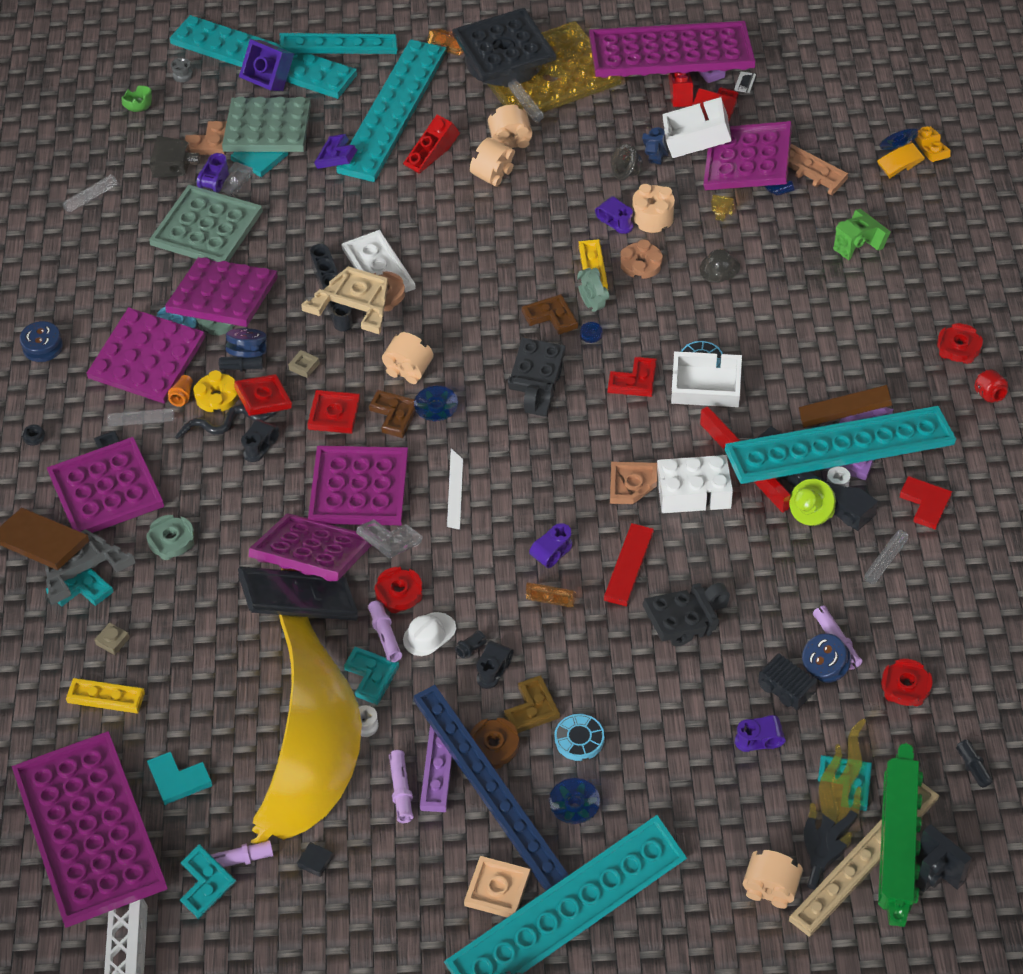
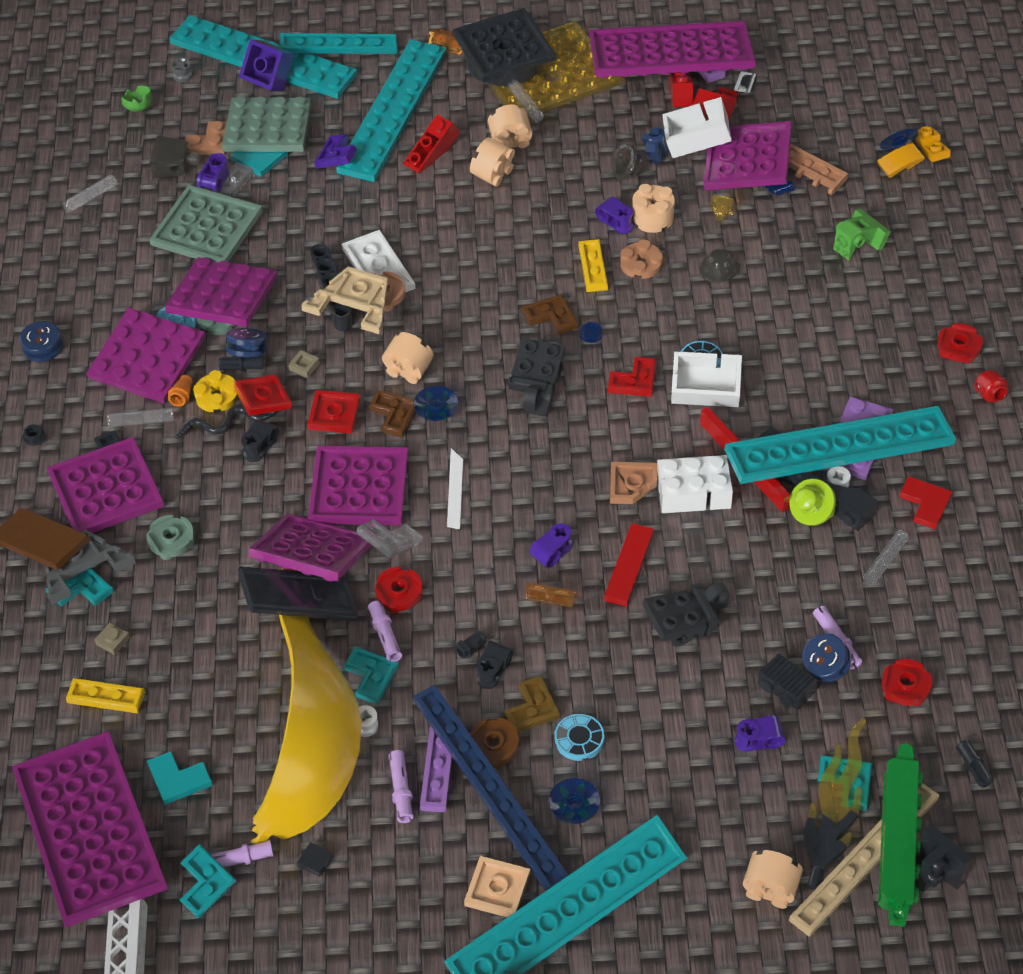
white piece [403,612,456,656] -> none
sand green plate [577,268,609,312] -> none
reddish brown tile [799,385,892,428] -> none

